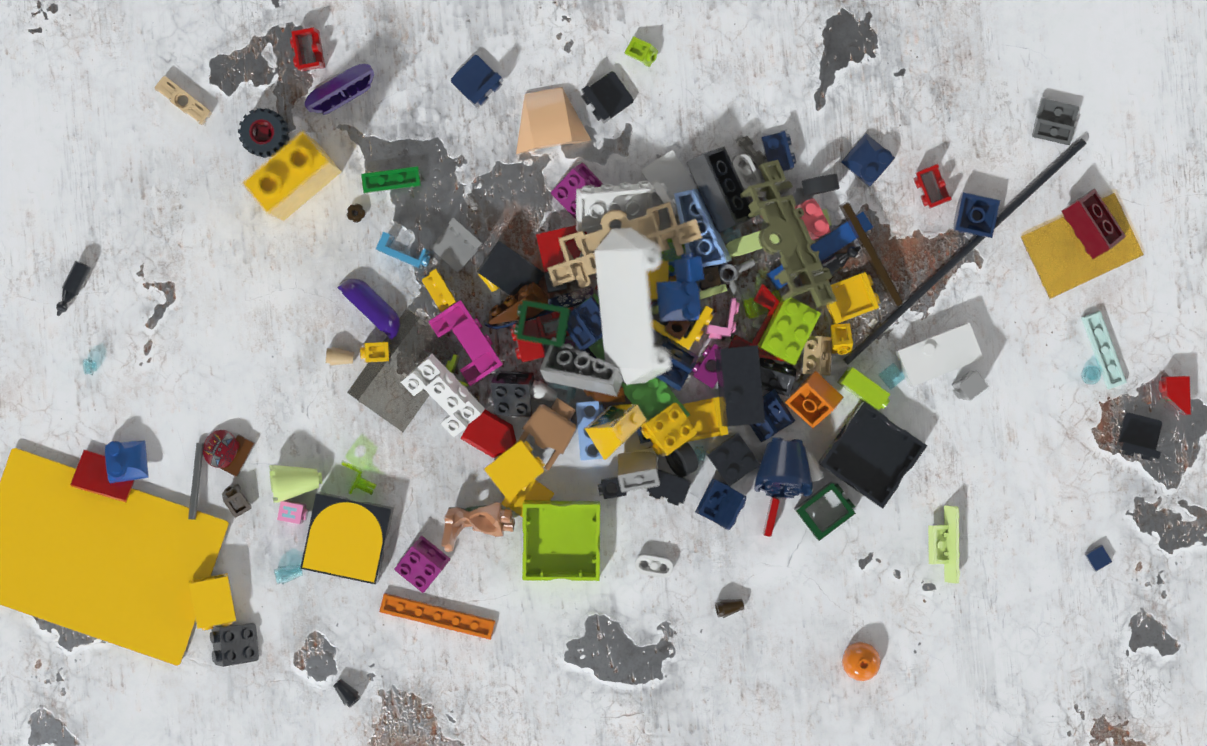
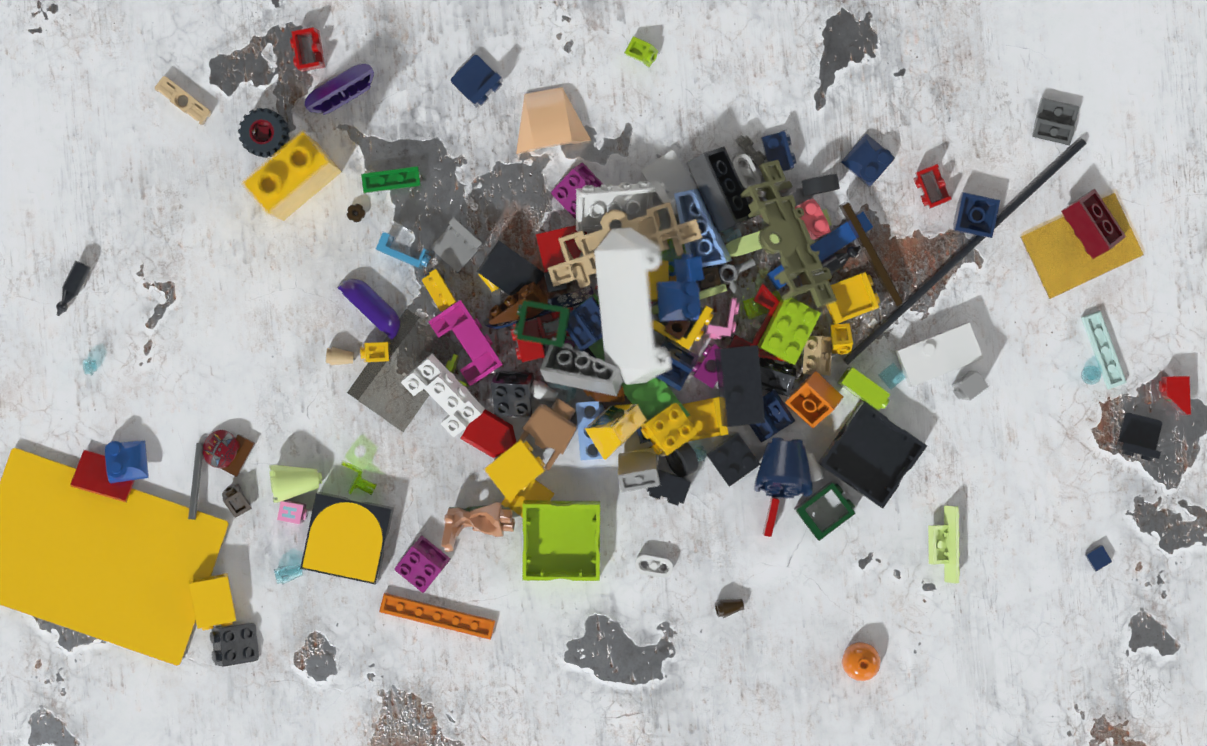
black cone [333,679,361,708] -> none
black bracket [581,71,634,123] -> none
black brick [598,476,627,499] -> none
dark blue bracket [695,478,747,530] -> none

